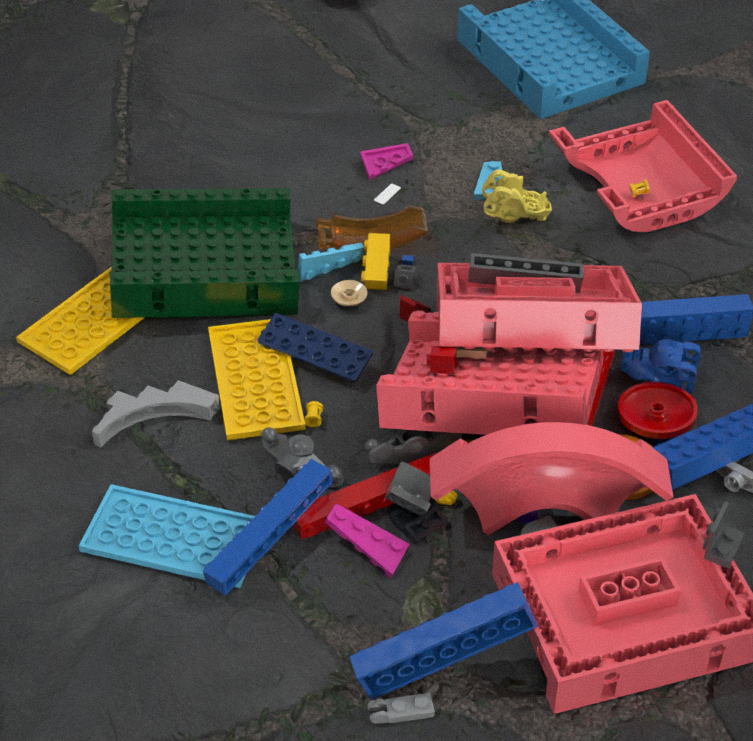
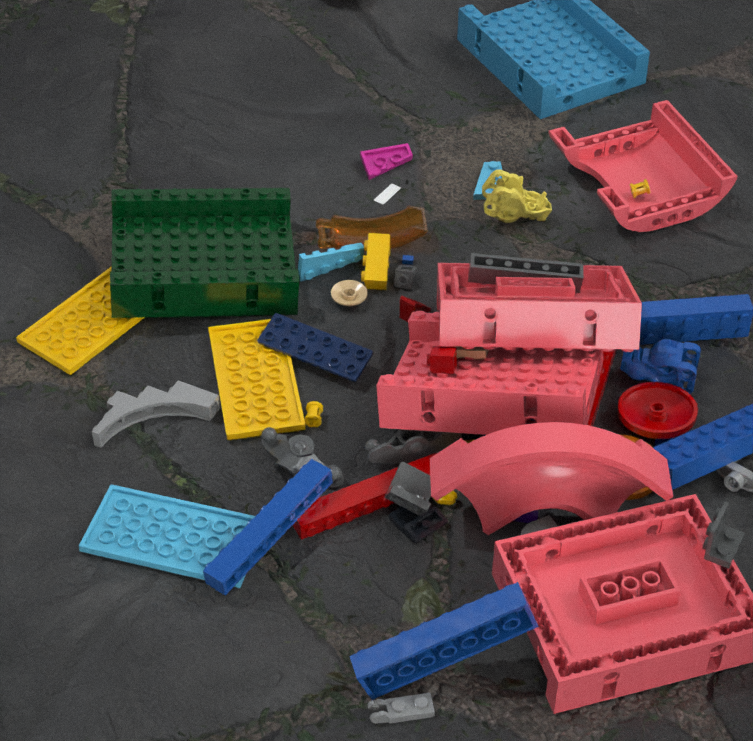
dark pink wing [325,504,410,579] -> none

